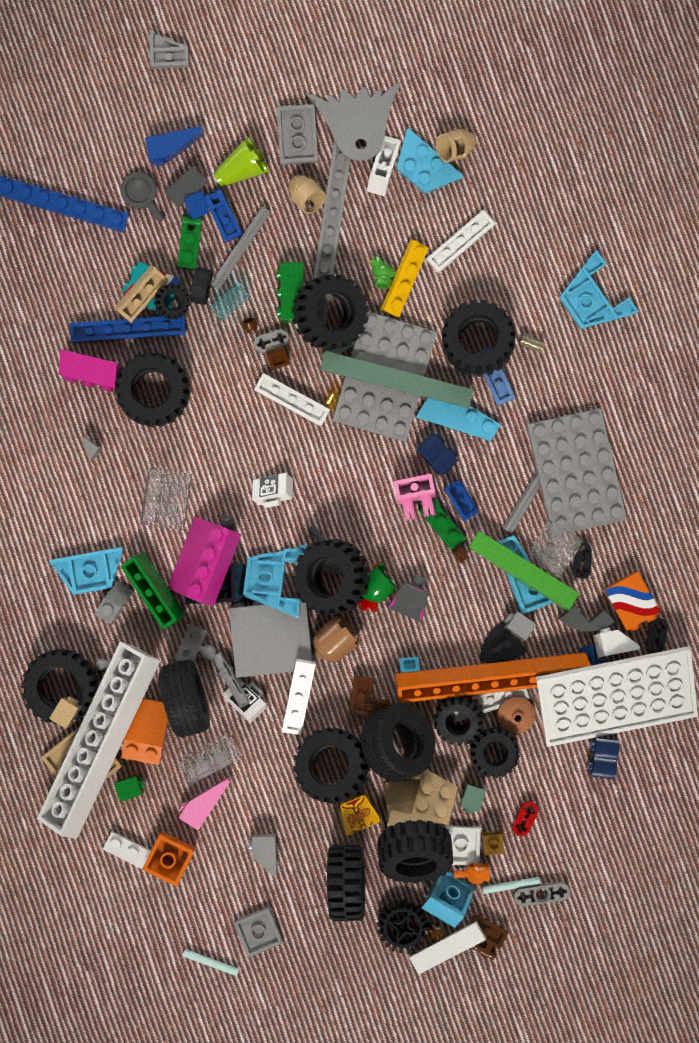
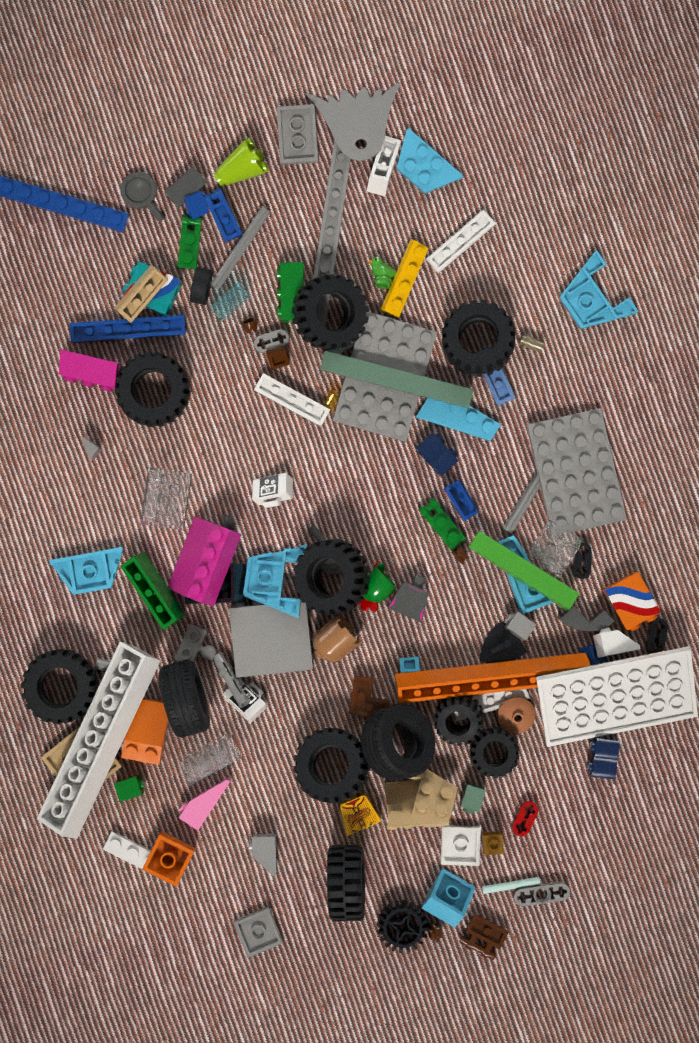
tan brick [49,696,81,729] -> none
light grey slope [94,581,134,624] -> none
blue slope [145,126,203,166] -> none
light grey wing [149,31,189,69] -> none
black tyre [154,284,191,319] -> none
light aqua piece [183,949,239,976] -> none
white plate [282,659,315,735] -> none
tan helmet [289,175,326,214] -> none
black tyre [377,820,454,884] -> none
bright pink brick [394,474,436,521] -> none
white tile [409,921,486,974] -> none
tan helmet [436,129,477,163] -> none
orange piece [453,862,490,885] -> none

